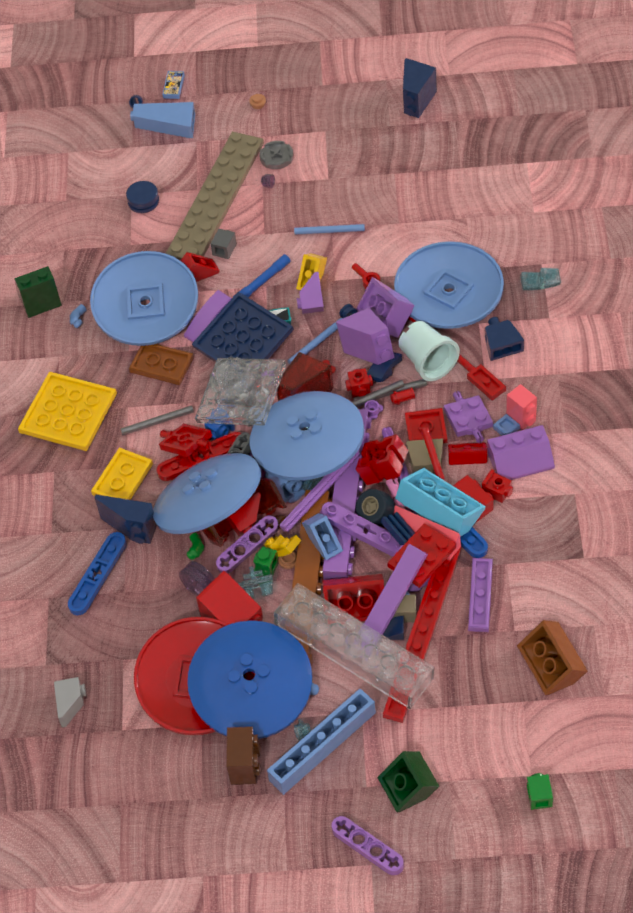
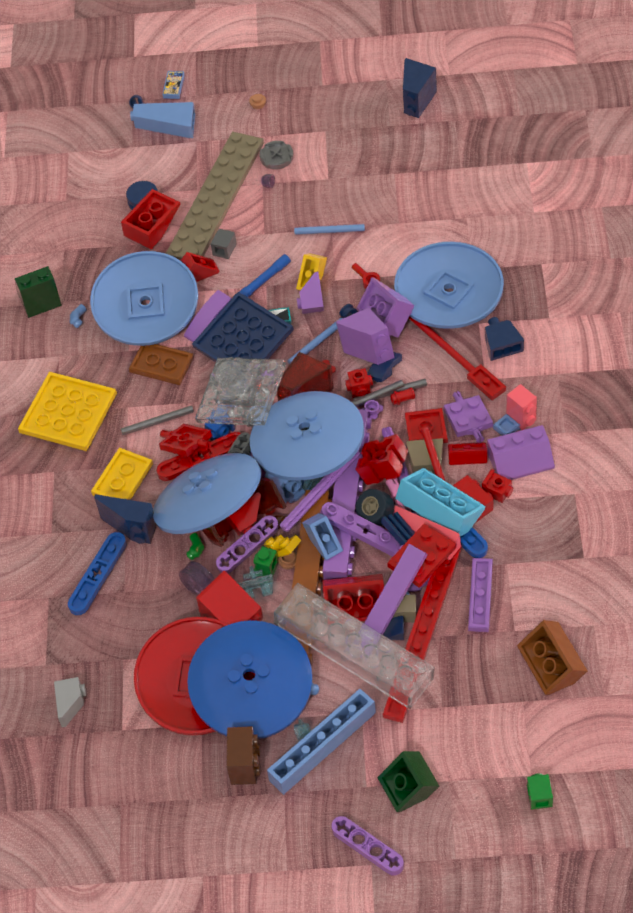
light aqua piece [399,321,460,381] -> none
clear light blue slope [520,268,561,290] -> none
none -> red slope [121,189,180,249]

